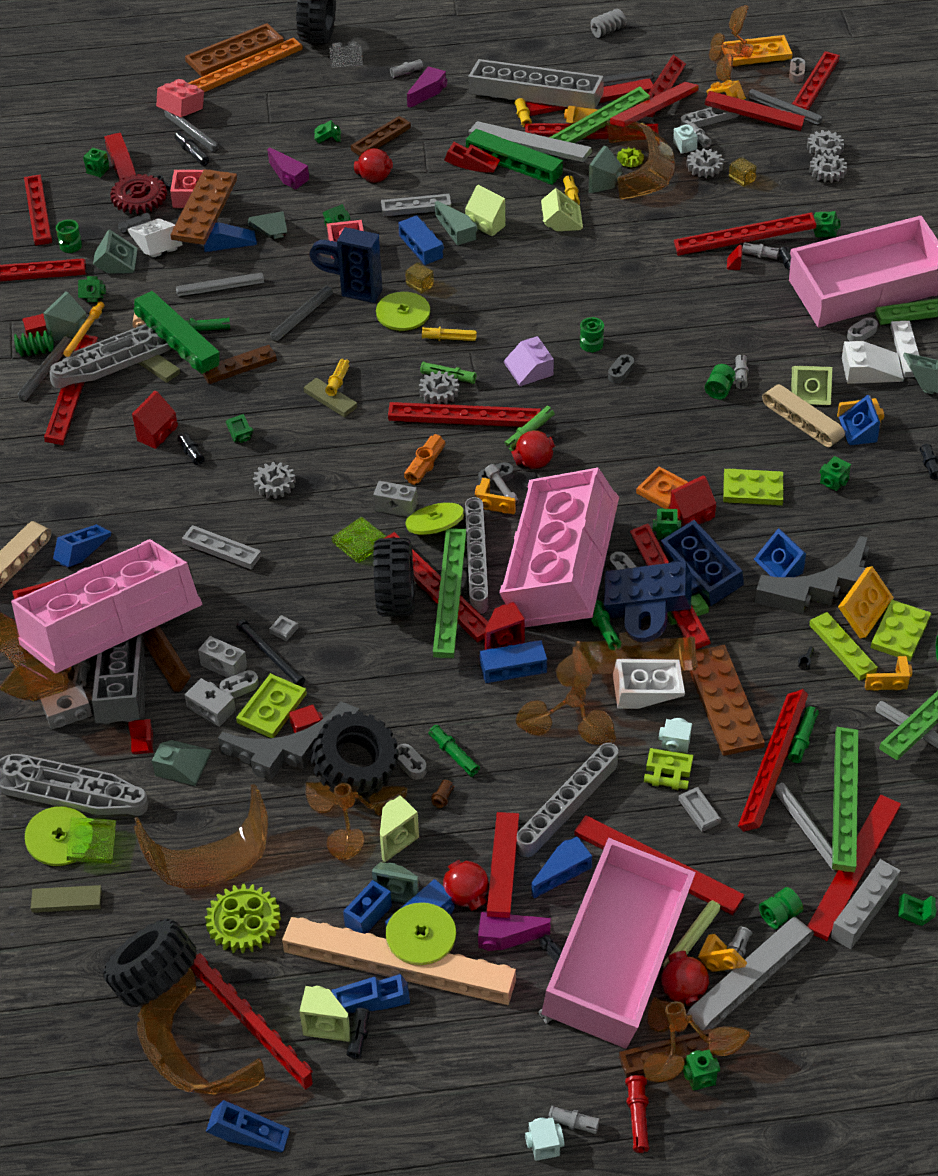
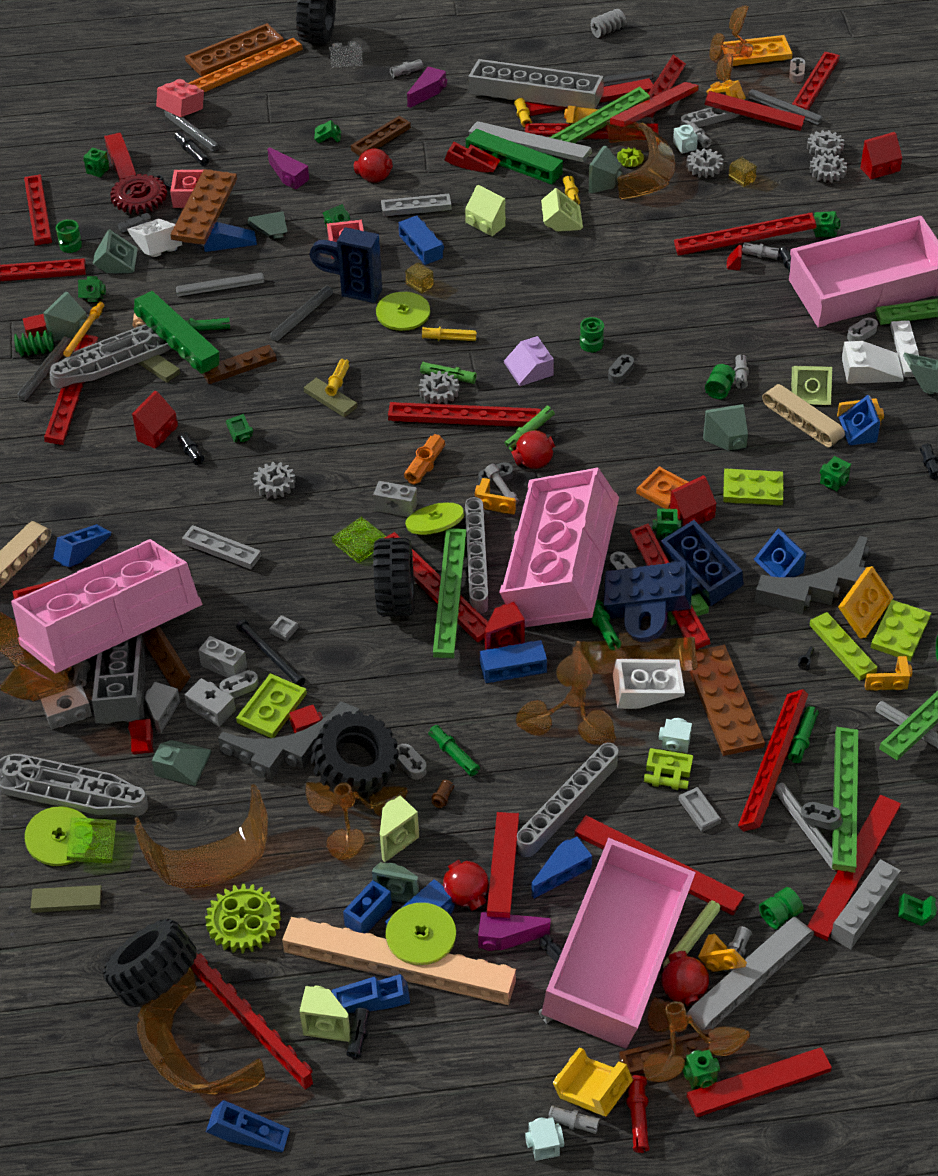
sand green slope [435,201,478,245] -> none
none -> light grey slope [145,682,180,733]
none -> yellow panel [553,1048,633,1117]
none -> red tile [687,1047,832,1118]
none -> sand green slope [703,404,748,451]
none -> dark grey beam [801,802,843,830]
none -> red slope [860,132,903,180]

